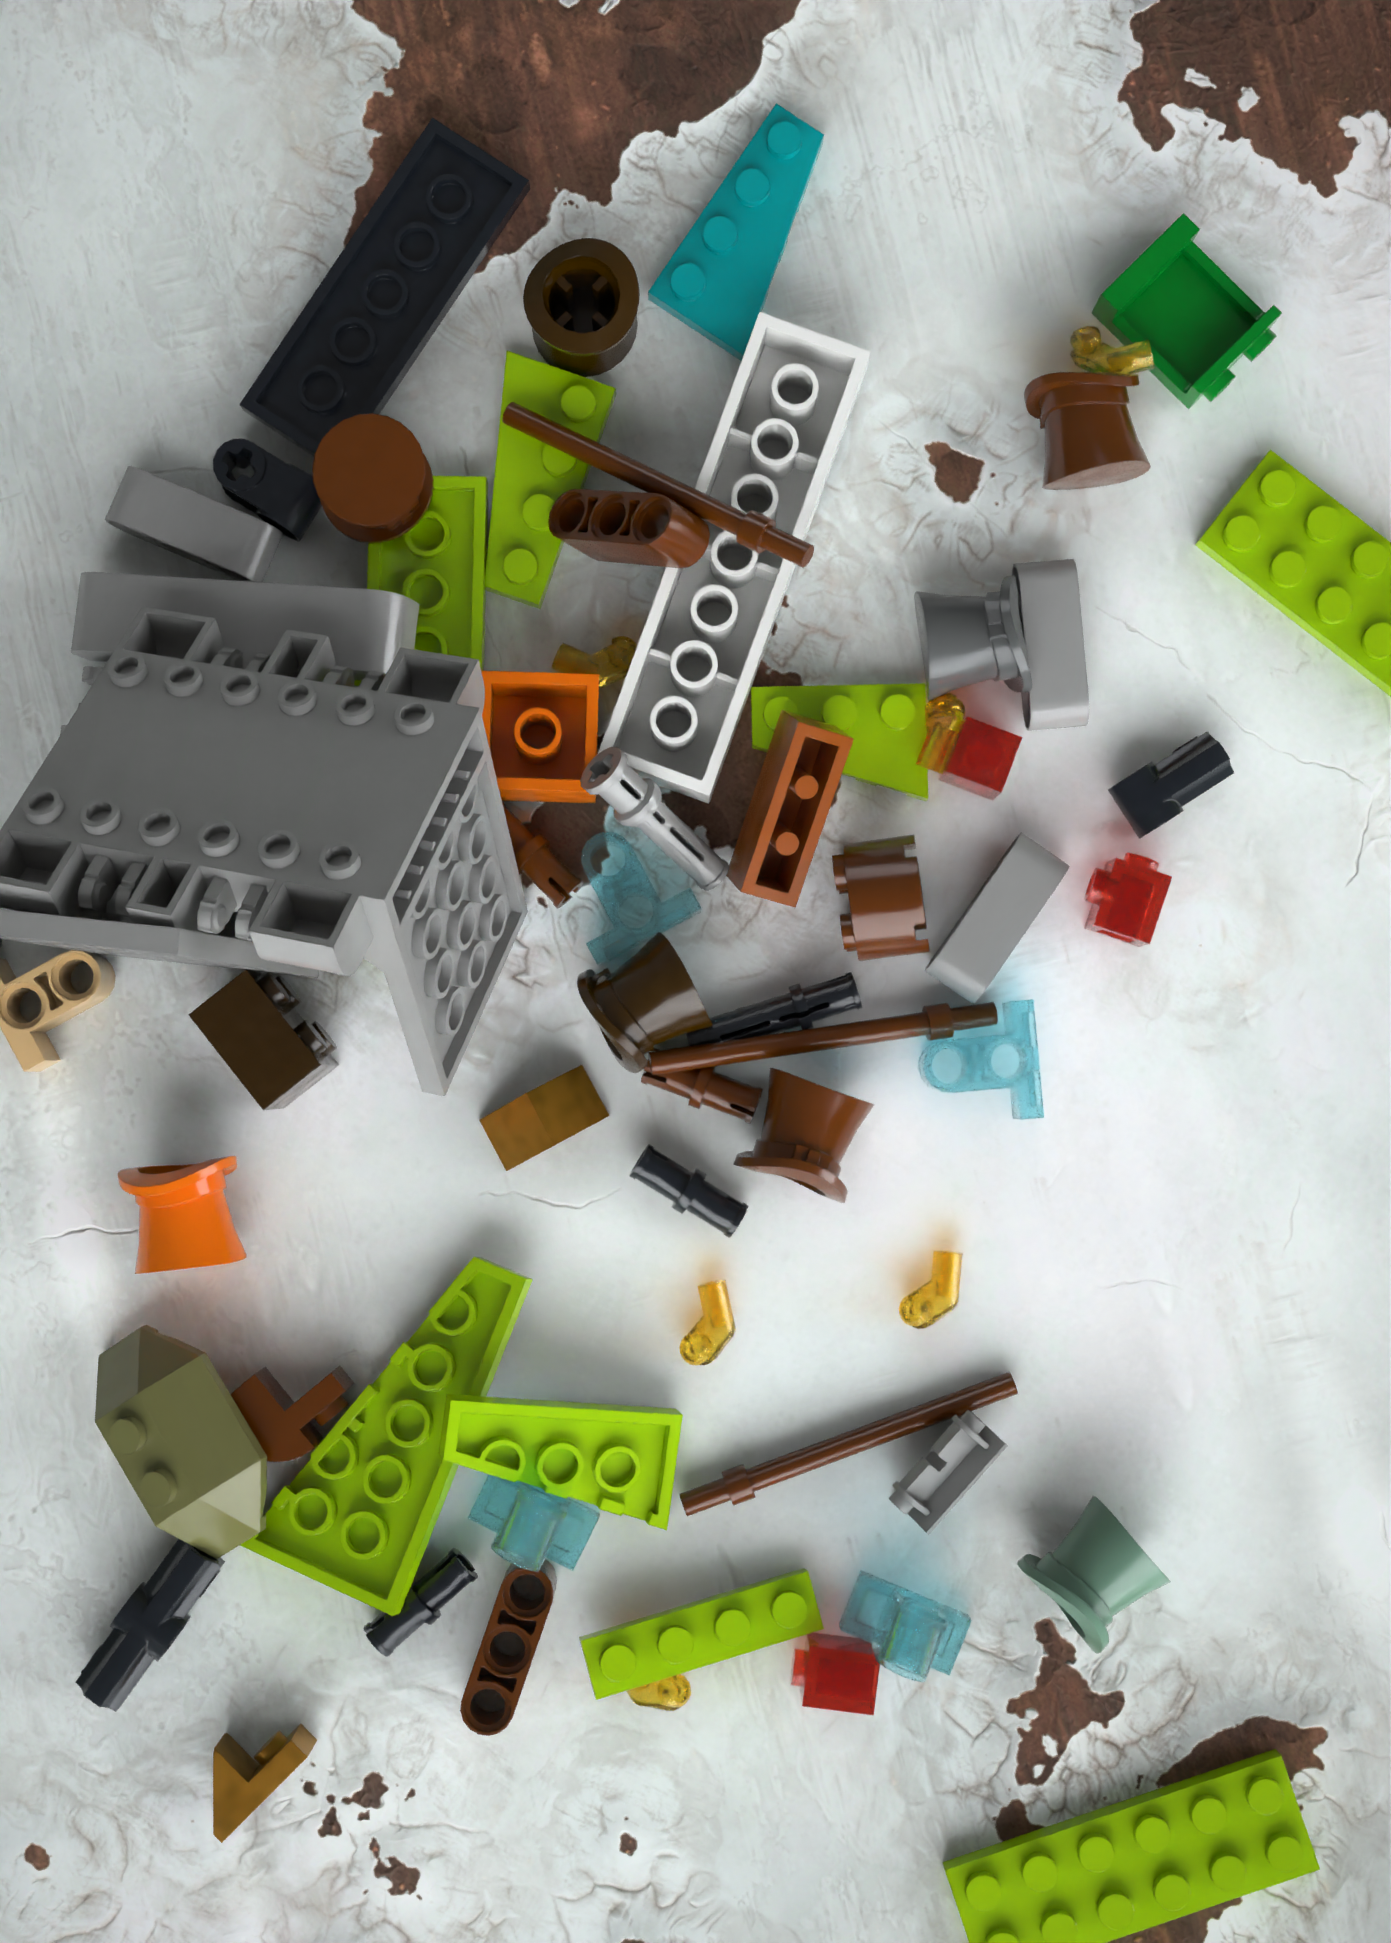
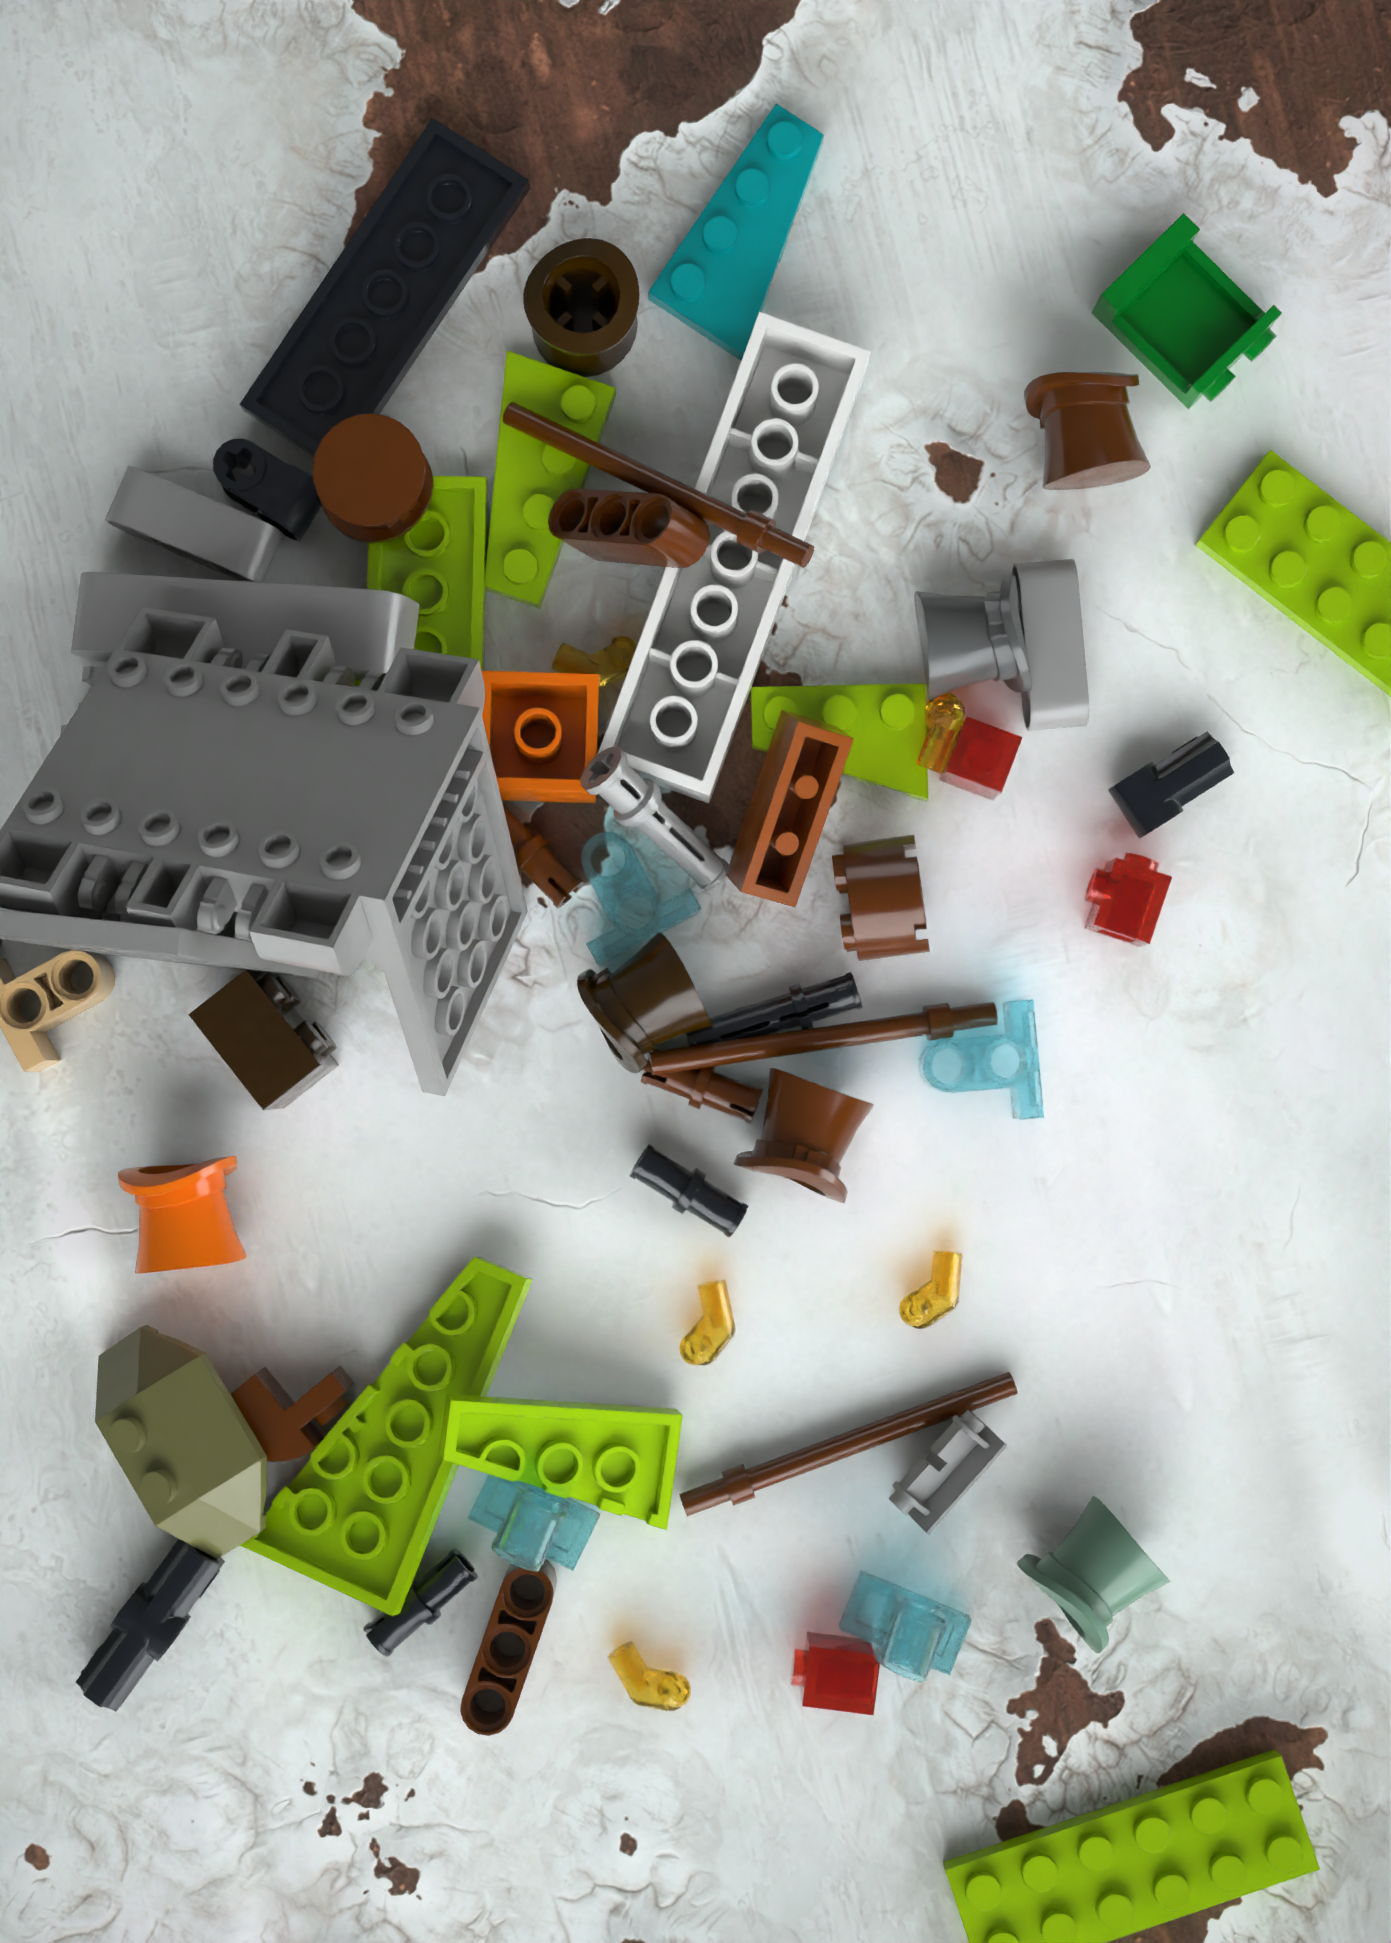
pearl gold slope [213,1724,317,1843] -> none
pearl gold slope [479,1065,610,1171] -> none
lime plate [579,1568,824,1700] -> none
light grey beam [925,832,1070,1004] -> none
clear yellow arm [1070,326,1155,374] -> none

